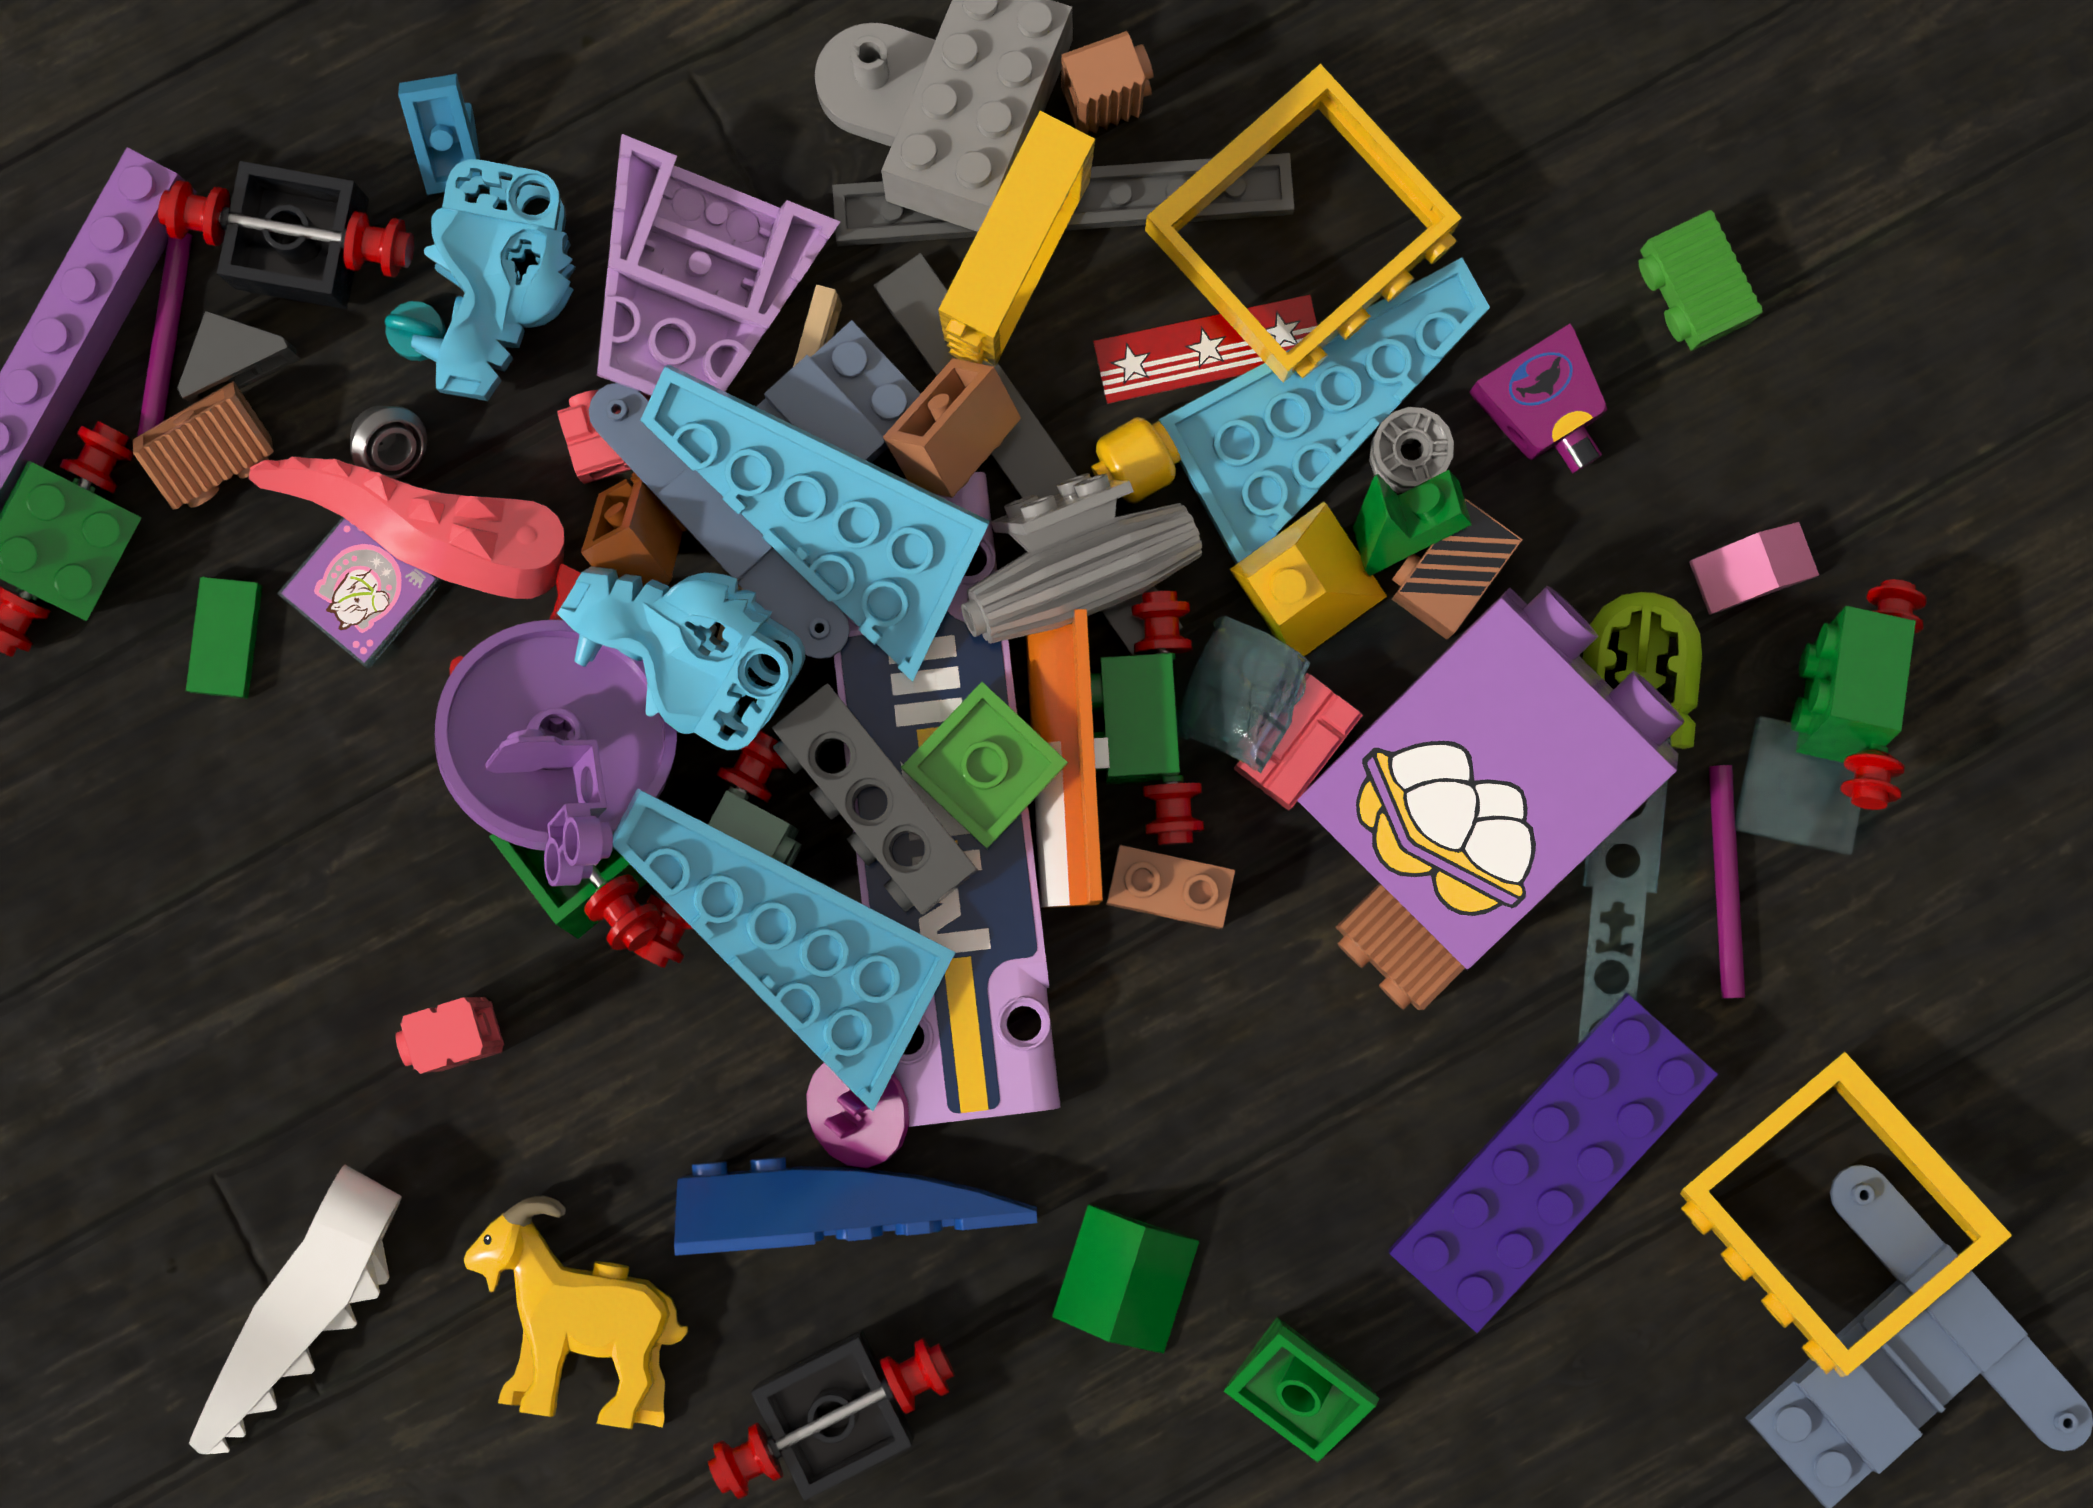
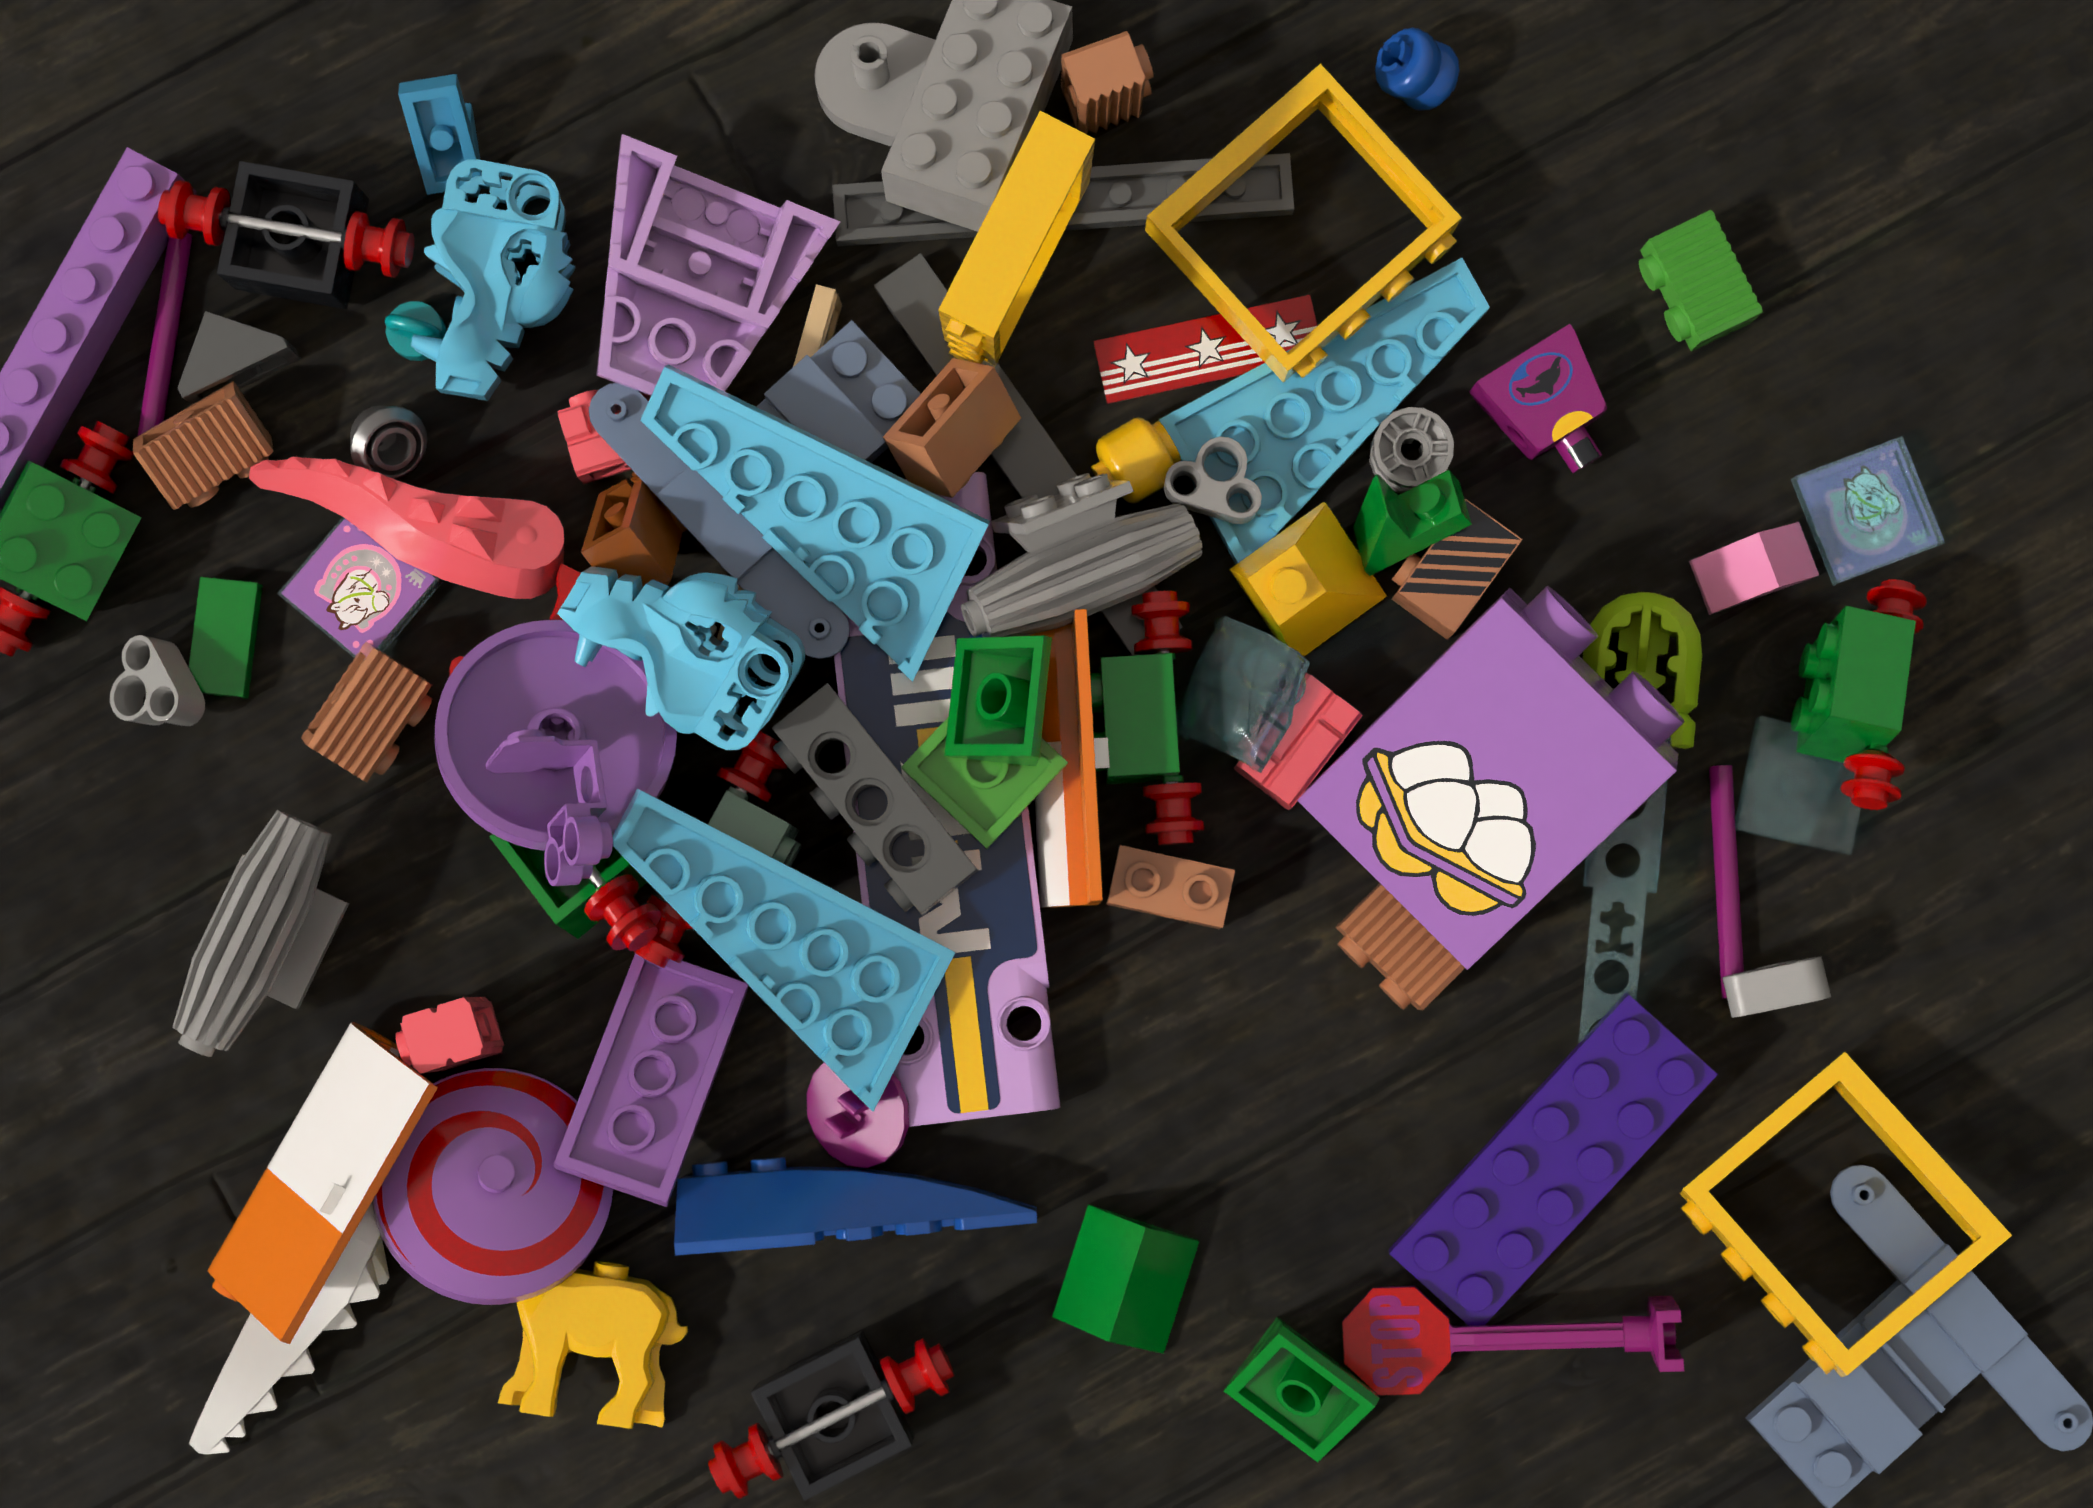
none -> light grey piece [110,635,205,726]
none -> light grey plate [173,810,349,1057]
none -> door [208,1022,438,1344]
none -> nougat brick [301,642,432,782]
none -> medium lavender dish [372,1068,613,1305]
none -> medium lavender plate [554,953,748,1207]
none -> green slope [944,635,1052,766]
none -> light grey piece [1164,437,1262,524]
none -> magenta piece [1342,1286,1684,1395]
none -> blue piece [1375,28,1460,111]
none -> light grey piece [1722,956,1831,1018]
none -> clear light blue tile [1791,436,1945,586]

